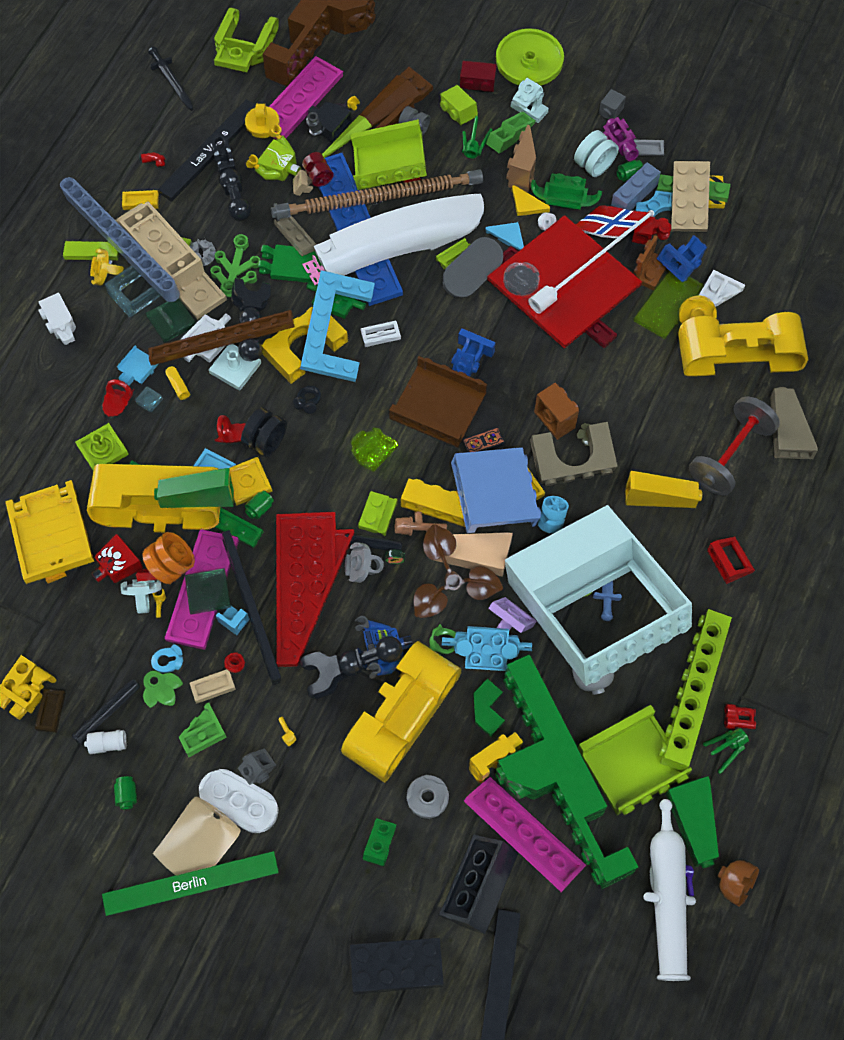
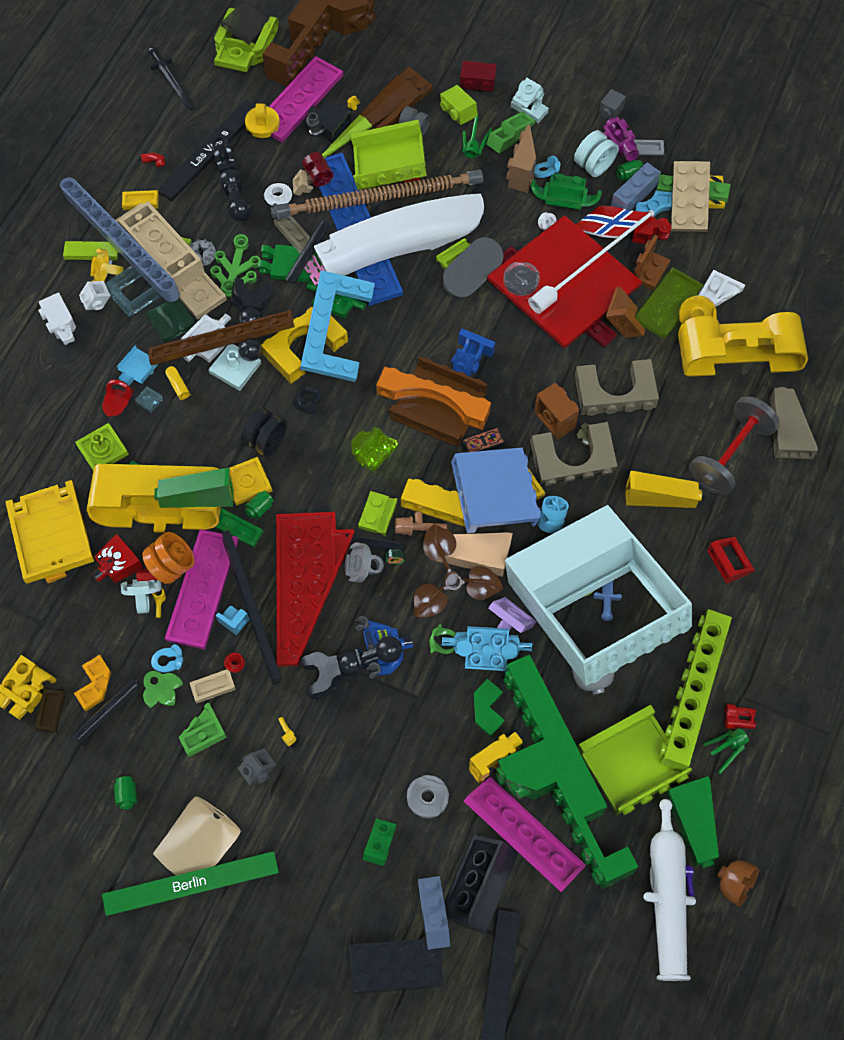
white piece [84,730,127,754] -> none
tile [185,568,231,615] -> none
medium azure tile [194,448,236,469] -> none
white tile [199,769,278,833] -> none
red piece [215,415,246,443] -> none
lime torso [246,124,301,181] -> none
yellow piece [341,641,461,783] -> none
white tile [361,321,401,347] -> none
medium azure tile [486,222,524,251] -> none
lime dish [496,29,564,86] -> none
yellow tile [512,185,550,216] -> none
blue tile [657,235,707,282] -> none
none -> light orange tile [74,655,111,711]
none -> white brick [79,281,110,310]
none -> clear smoke tile [221,1,269,45]
none -> white piece [264,183,292,206]
none -> black axle [286,220,330,284]
none -> orange arch [376,367,491,430]
none -> sand blue brick [418,876,450,950]
none -> medium azure piece [534,156,561,178]
none -> dark tan arch [575,359,659,416]
none -> dark orange bracket [606,287,645,338]

